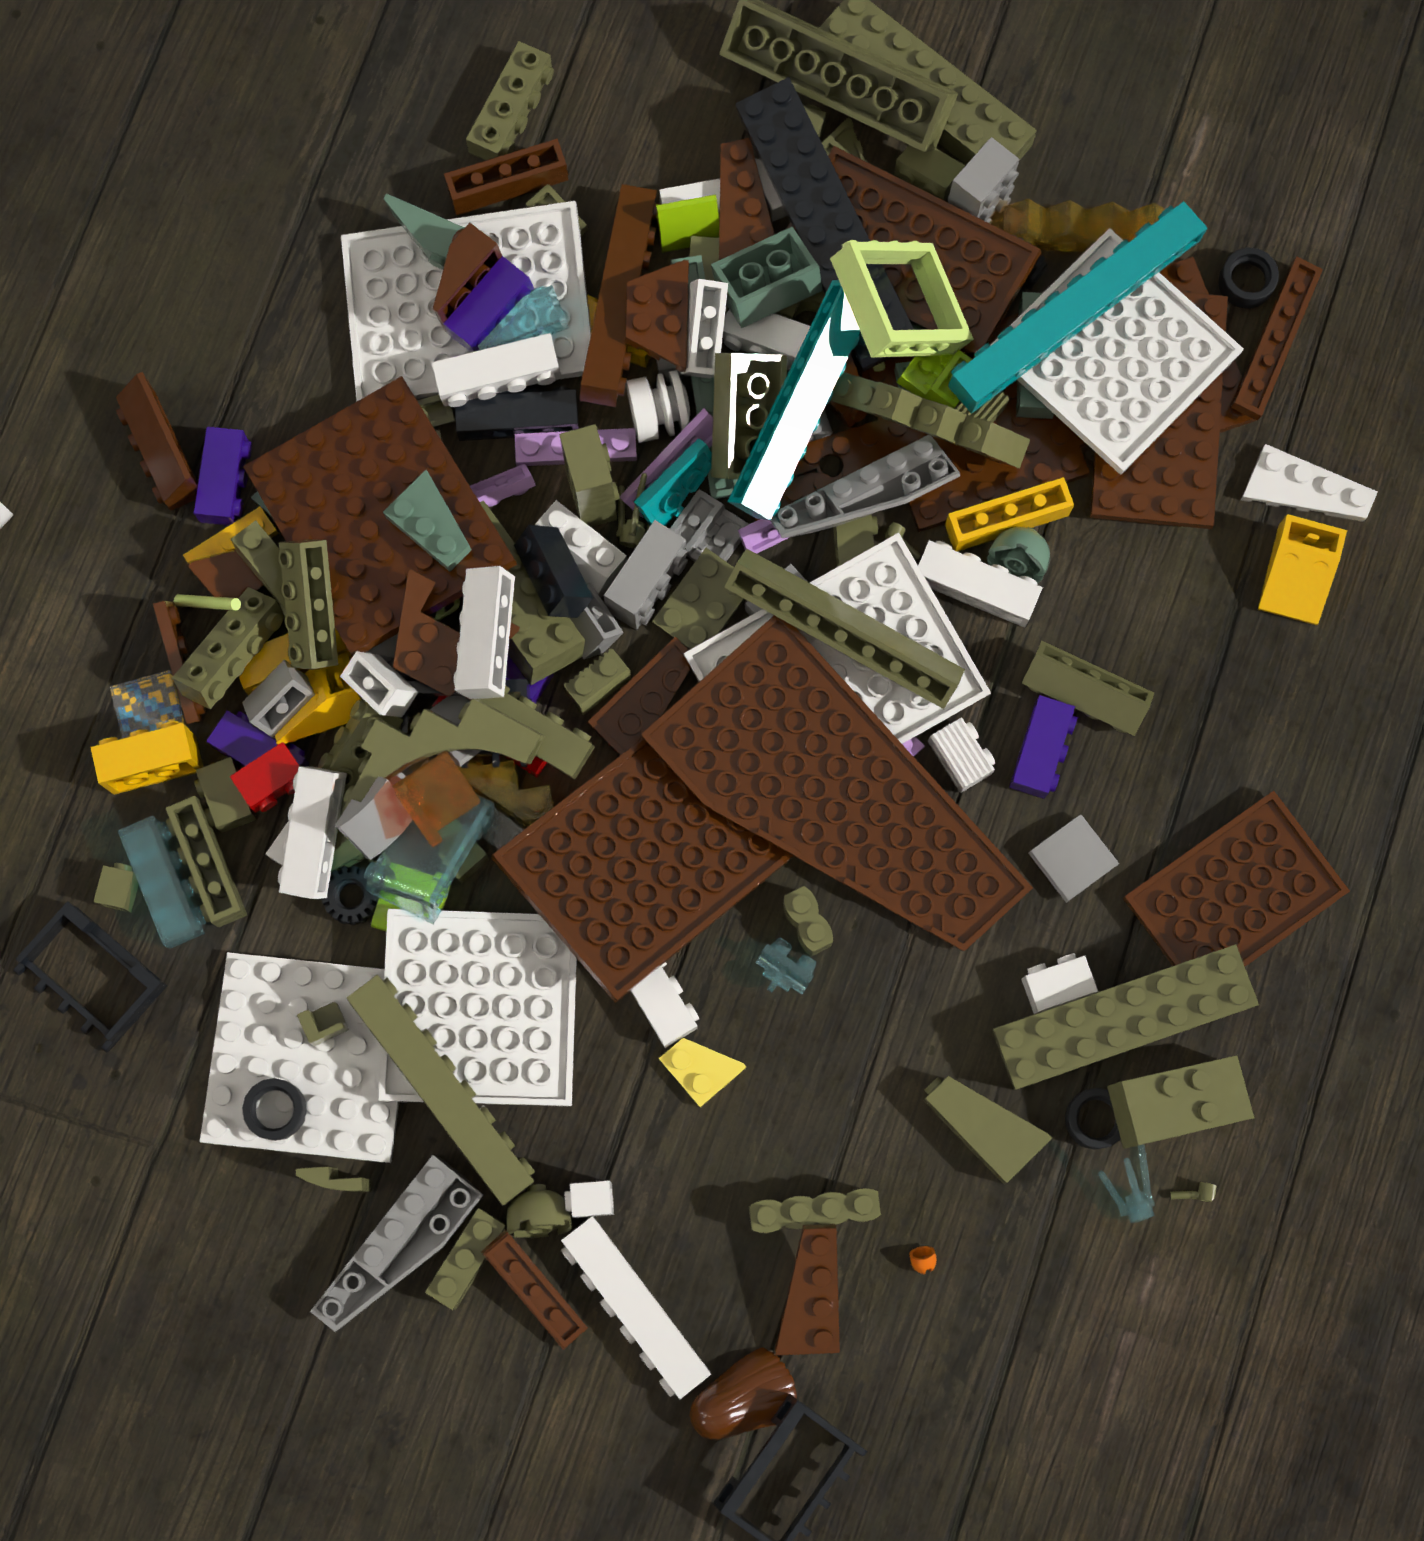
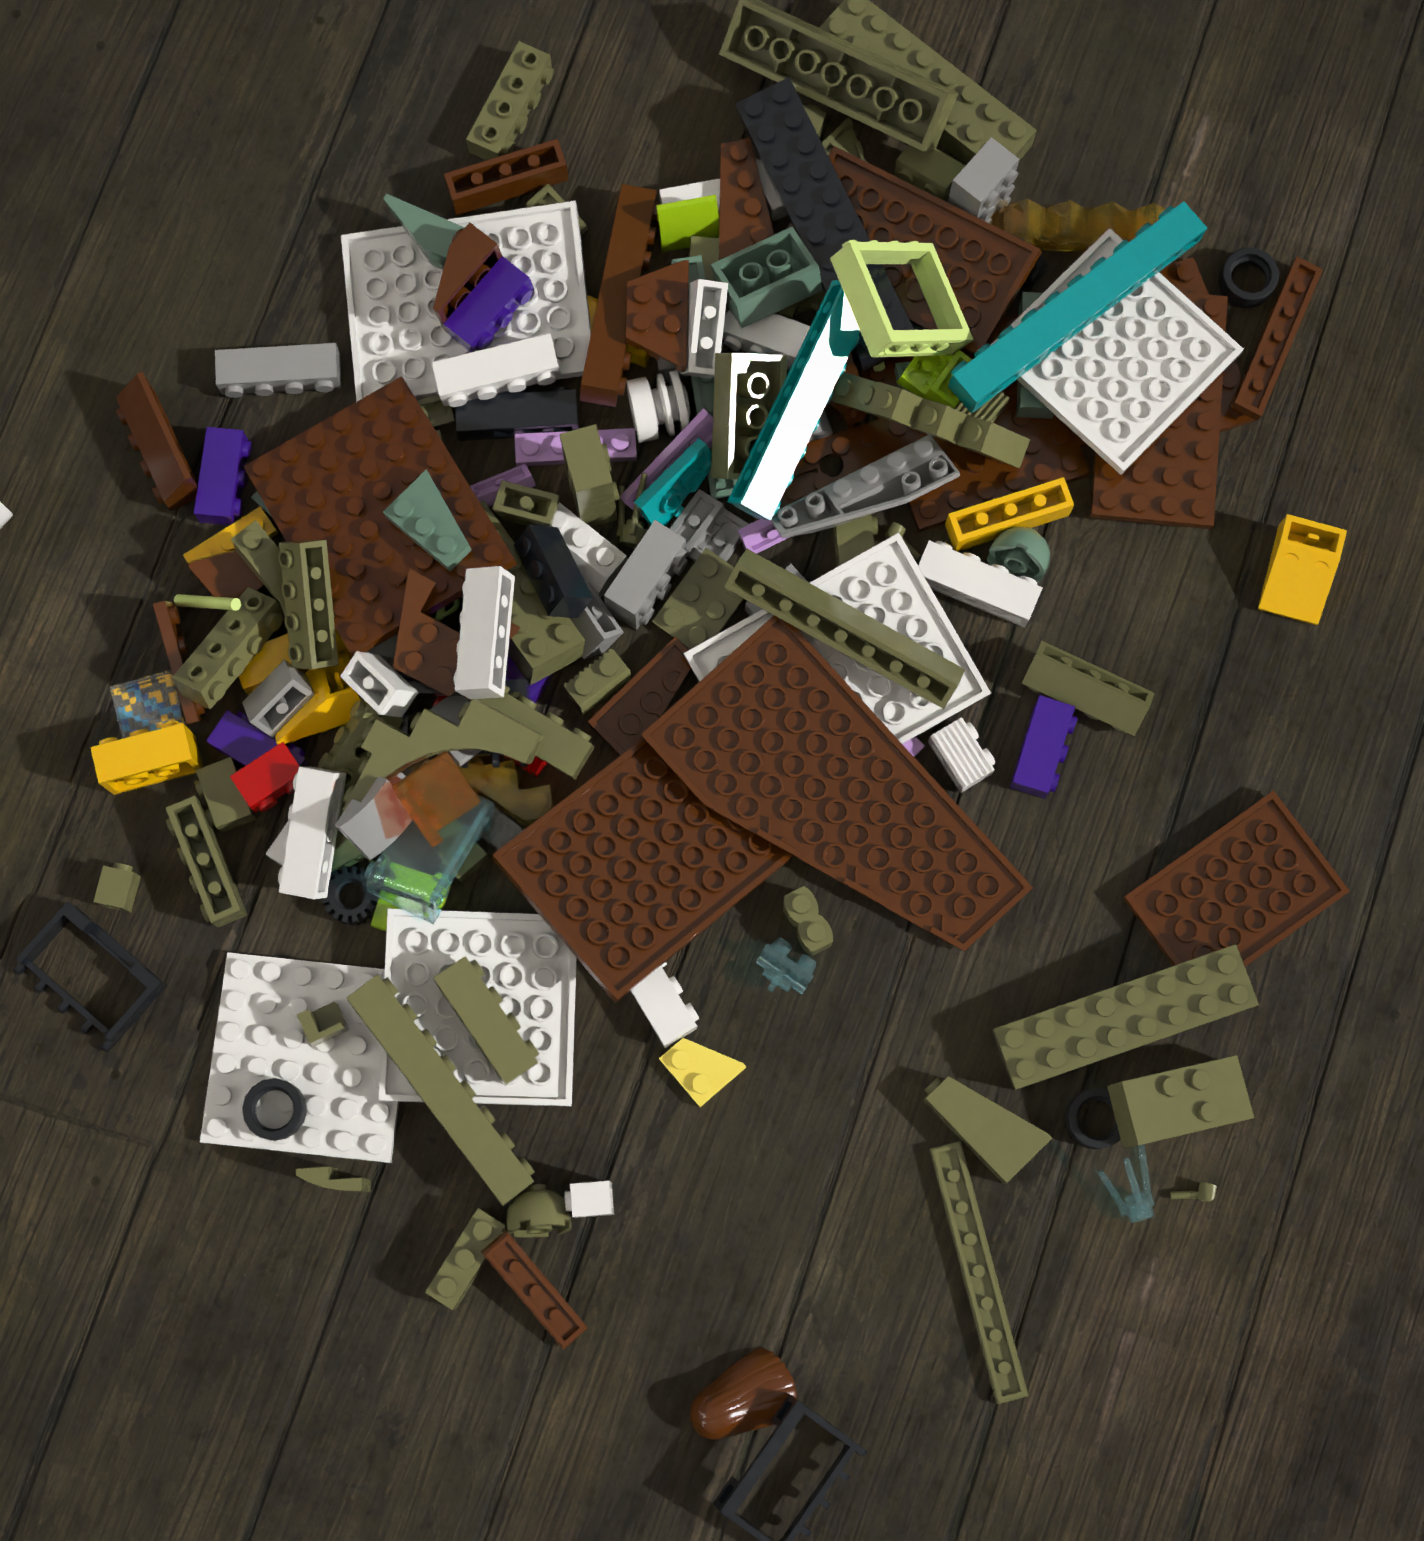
clear light blue brick [118,816,206,949] -> none
light grey wedge [310,1155,484,1332] -> none
clear light blue slope [478,285,569,350] -> none
white brick [561,1217,711,1399] -> none
olive brick [749,1188,881,1233] -> none
reddish brown wing [774,1224,840,1355] -> none
orange hinge [909,1246,937,1274] -> none
white brick [1021,953,1098,1015] -> none
light grey slope [1028,814,1119,903] -> none
white wing [1241,444,1377,522] -> none
none -> light grey brick [215,343,341,398]
none -> olive brick [433,956,539,1086]
none -> olive slope [493,480,561,526]
none -> olive tile [929,1141,1028,1404]

